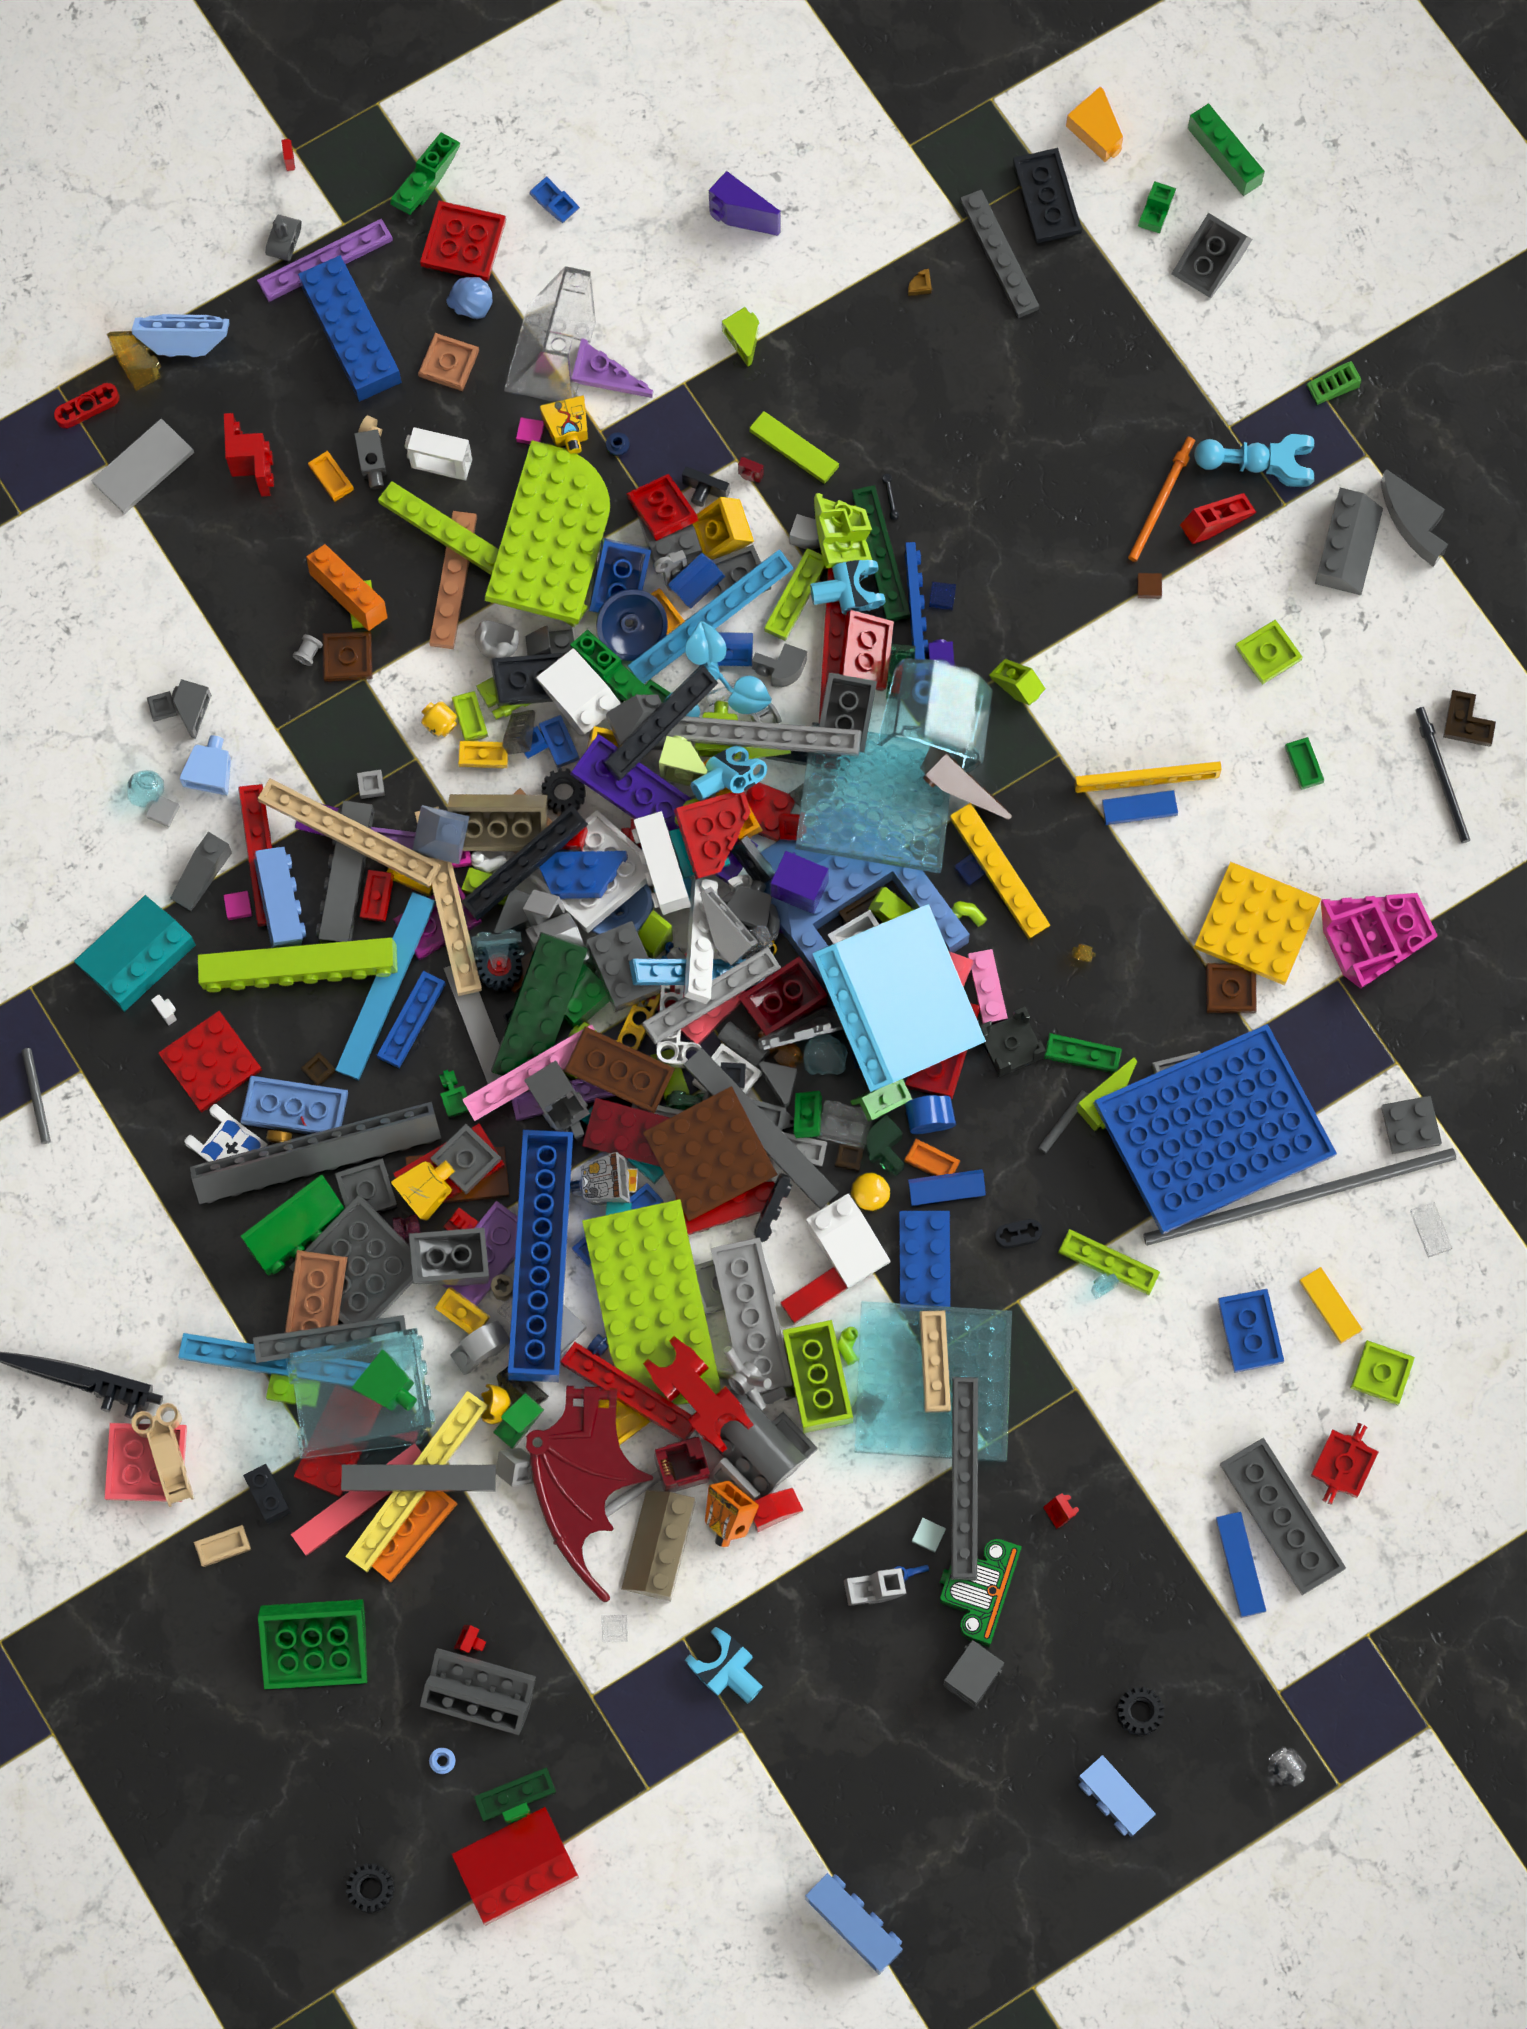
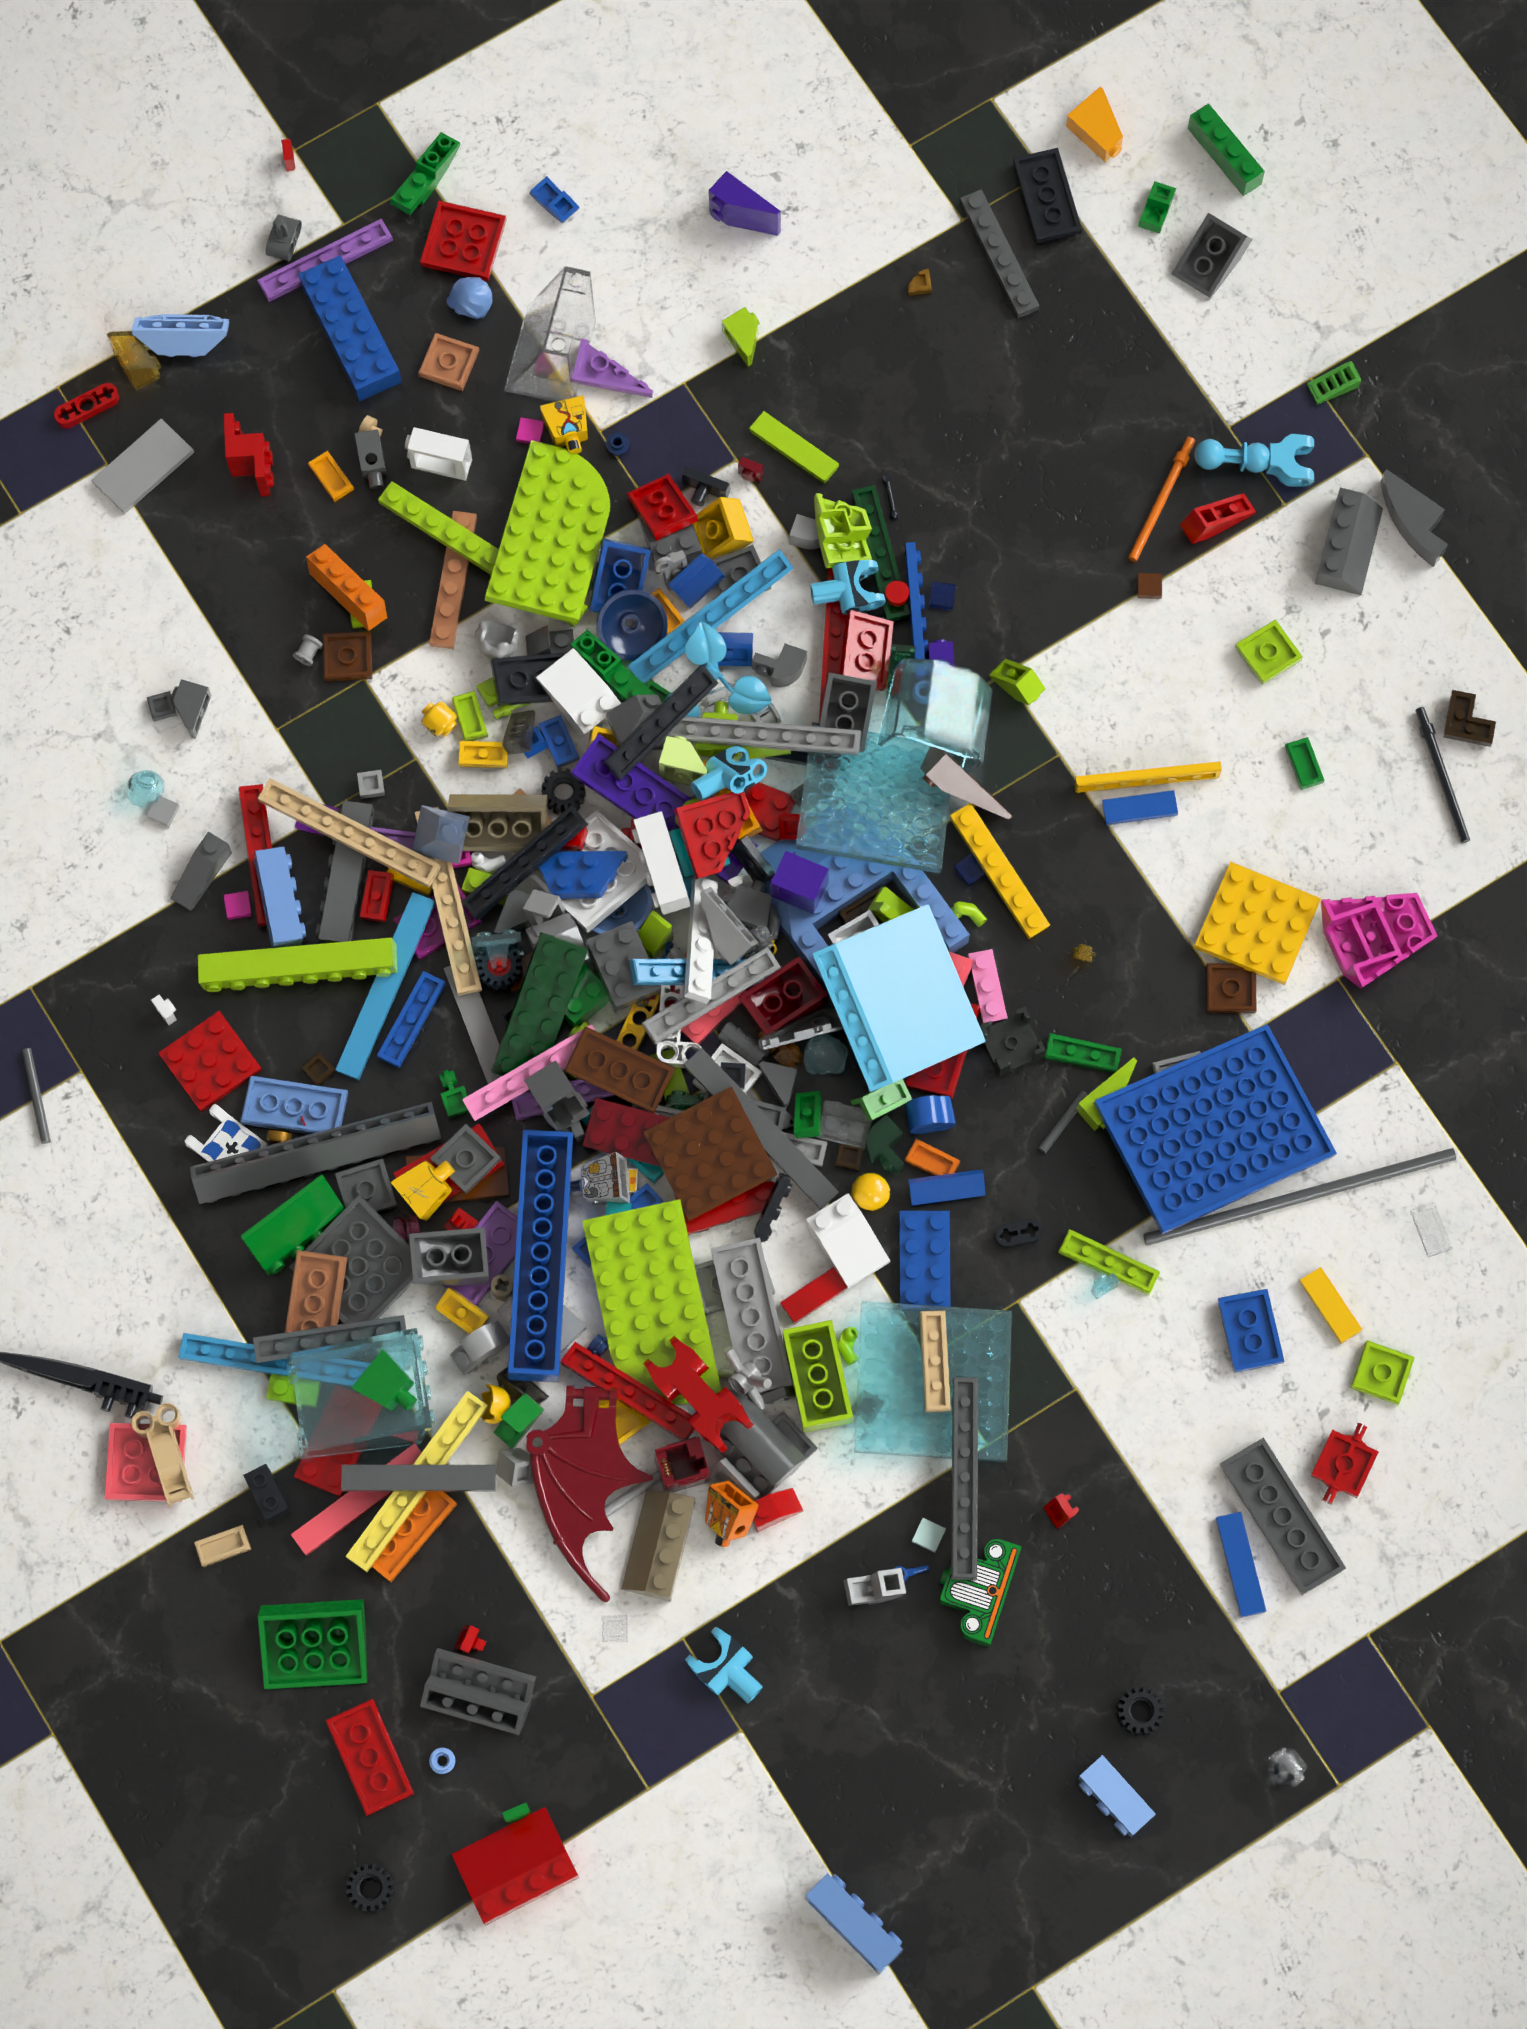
teal slope [74,895,196,1012] -> none
light blue torso [180,735,231,796] -> none
dark green plate [474,1767,557,1822] -> none
lime plate [764,548,825,641] -> none
dark grey piece [943,1640,1004,1709] -> none
dark grey plate [1381,1096,1442,1154] -> none
none -> red tile [325,1699,414,1816]
none -> red tile [885,581,909,606]

